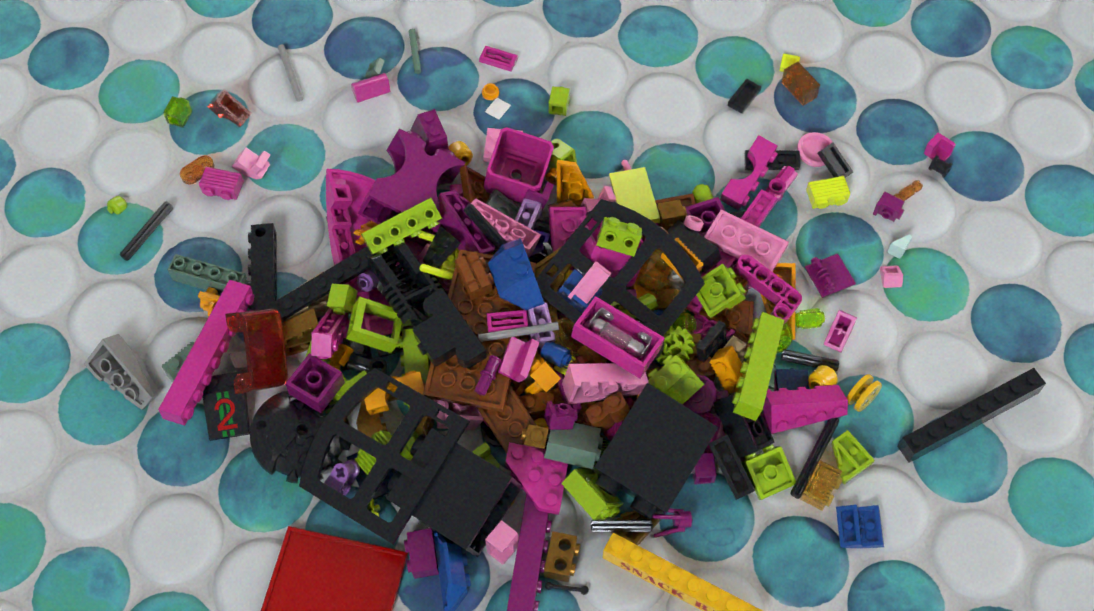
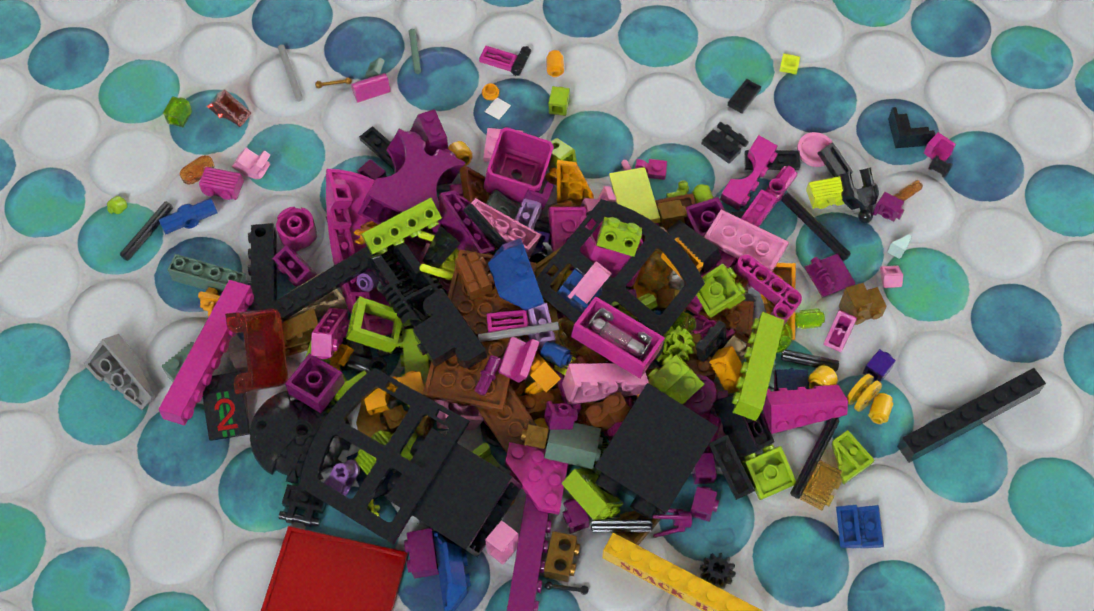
lime brick [327,284,358,315] -> none
bright pink tile [684,215,704,231] -> none
clear orange brick [781,62,820,106] -> none
none -> blue piece [159,198,218,235]
none -> magenta brick [272,245,317,287]
none -> dark pink brick [276,207,317,252]
none -> black plate [278,484,325,527]
none -> pearl gold hinge [315,77,352,88]
none -> magenta brick [357,159,387,180]
none -> black tile [359,126,395,171]
none -> pearl gold brick [383,405,408,435]
none -> black axle [511,46,531,76]
none -> light orange brick [546,50,564,77]
none -> magenta brick [562,498,589,534]
none -> dark pink plate [635,159,667,180]
none -> lime arm [666,180,689,198]
none -> magenta brick [691,486,719,522]
none -> black gear [700,553,736,589]
none -> black plate [701,122,749,164]
none -> black axle [781,193,851,261]
none -> black connector [839,167,879,223]
none -> pearl gold brick [839,283,887,325]
none -> dark purple brick [862,349,896,382]
none -> yellow brick [868,393,893,424]
none -> black panel [888,107,935,149]

